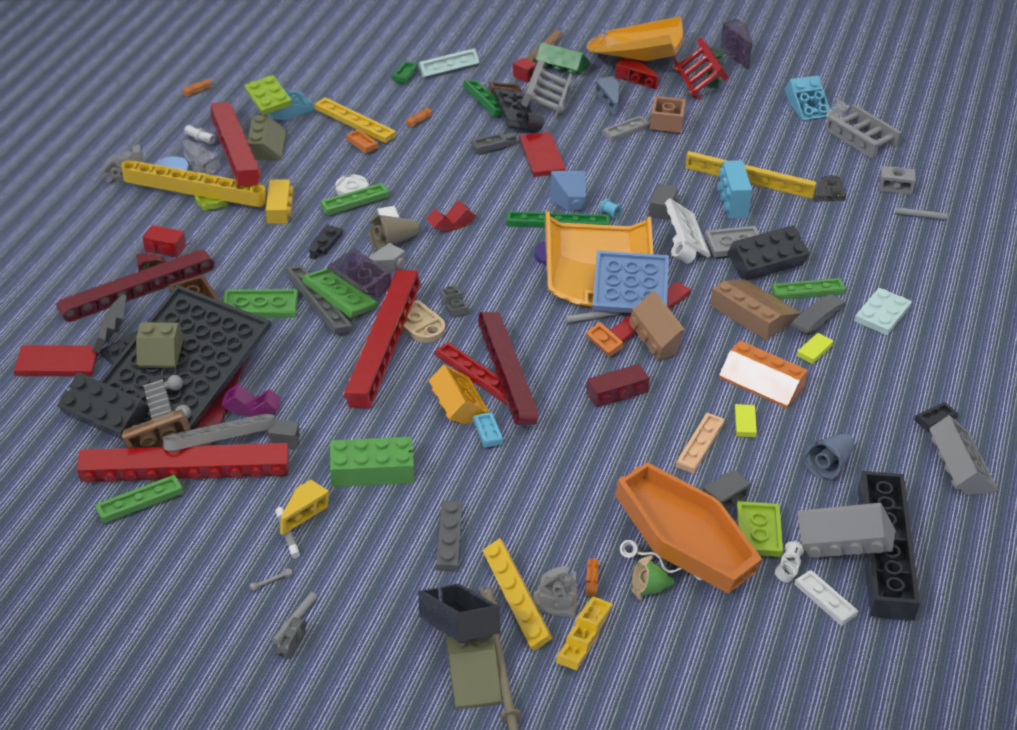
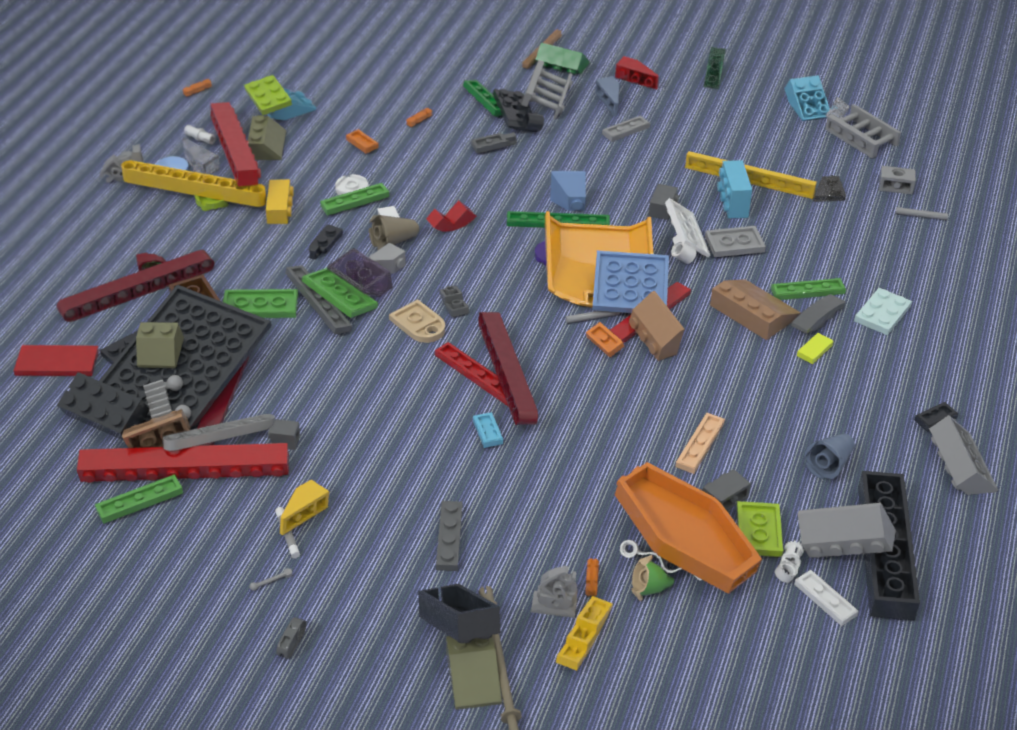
dark grey slope [92,294,126,353] -> none
red brick [142,225,186,258] -> none
magenta brick [222,384,281,417] -> none
light grey bar [272,592,318,645] -> none
yellow plate [314,97,396,143] -> none
bright green piece [330,437,414,487] -> none
red brick [344,270,421,408] -> none
green plate [392,61,418,84] -> none
light aqua plate [418,48,480,78] -> none
light orange slope [429,364,490,424] -> none
yellow plate [482,538,553,651] -> none
reddish brown plate [488,82,522,93] -> none
red brick [512,57,537,83] -> none
red tile [519,132,566,177] -> none
dark red brick [586,364,650,408] -> none
light orange windscreen [587,16,684,61] -> none
medium azure bush [600,198,622,219] -> none
nougat brick [650,96,686,133] -> none
red fence [672,37,729,101] -> none
slope [719,340,808,408] -> none
clear purple slope [720,19,753,69] -> none
black piece [727,225,810,280] -> none
neon yellow tile [734,404,757,438] -> none

